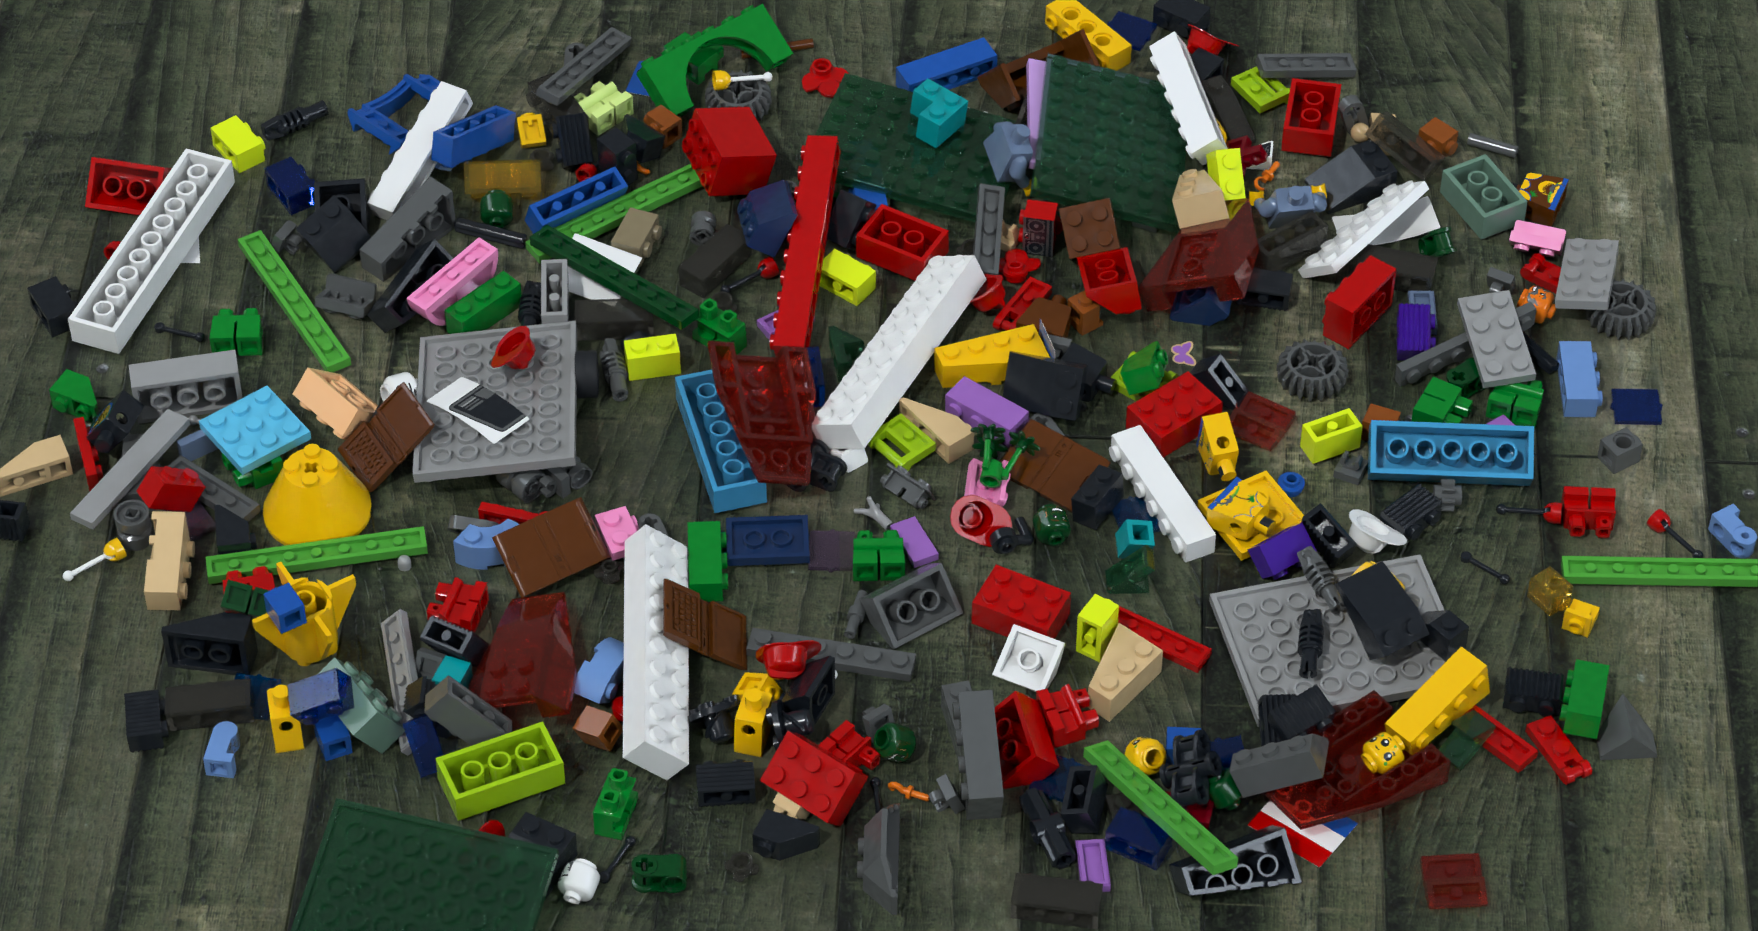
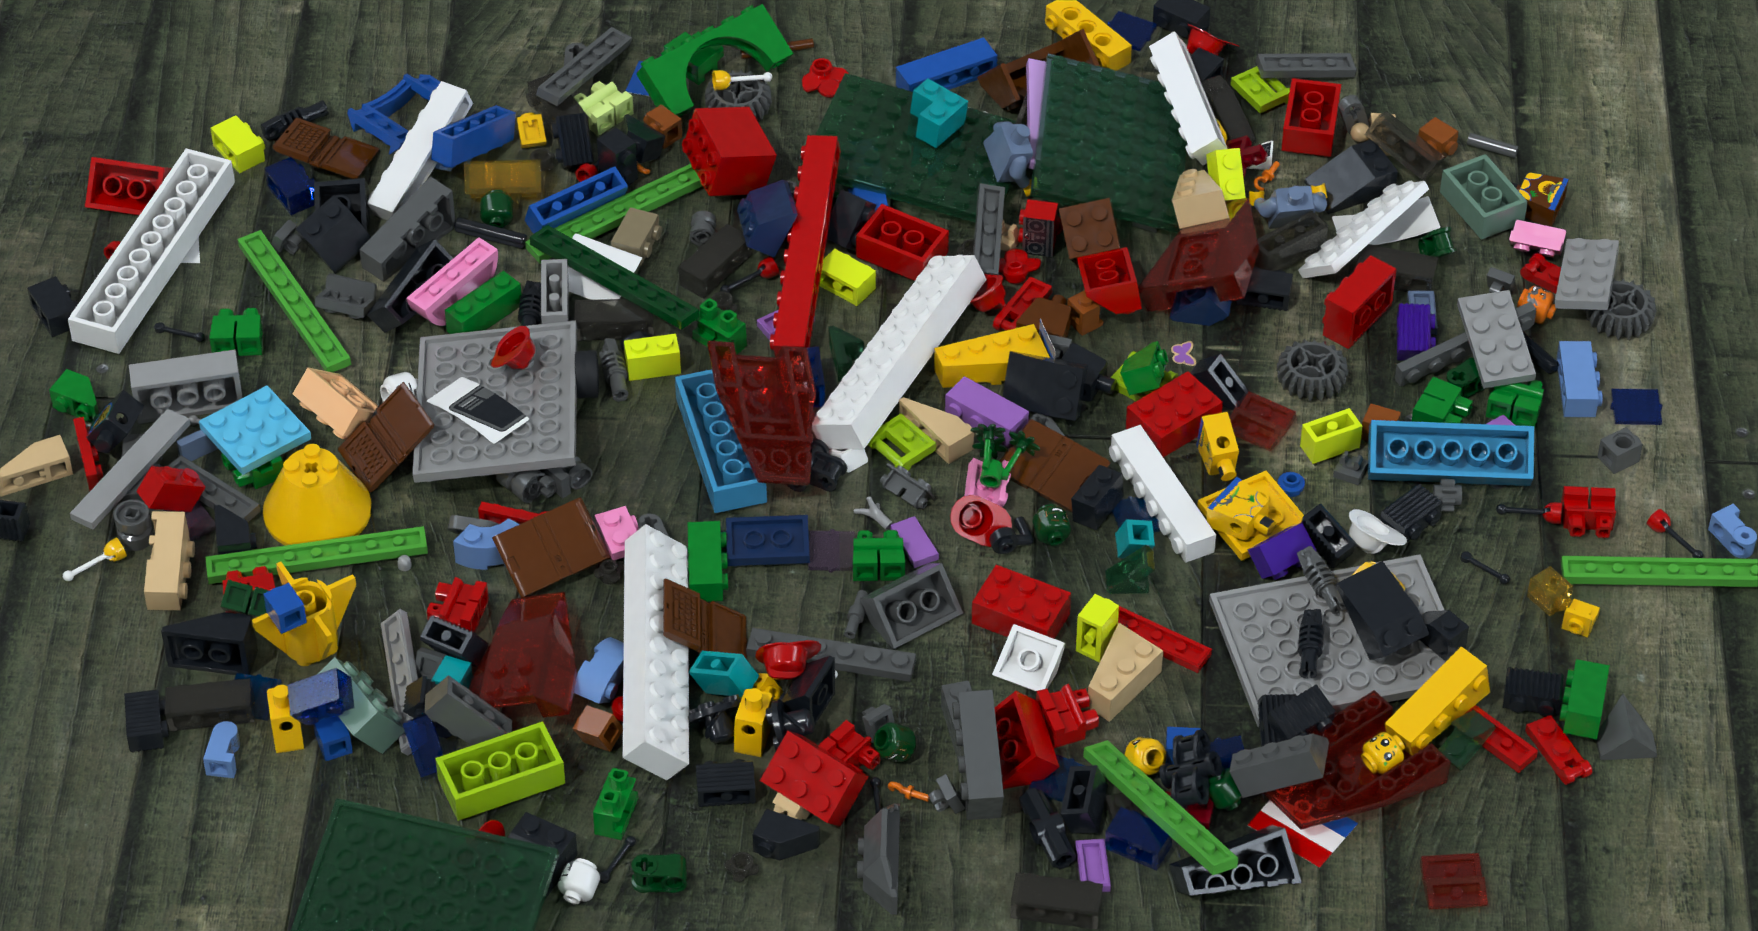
none -> reddish brown piece [273,118,380,179]
none -> teal brick [689,650,759,697]

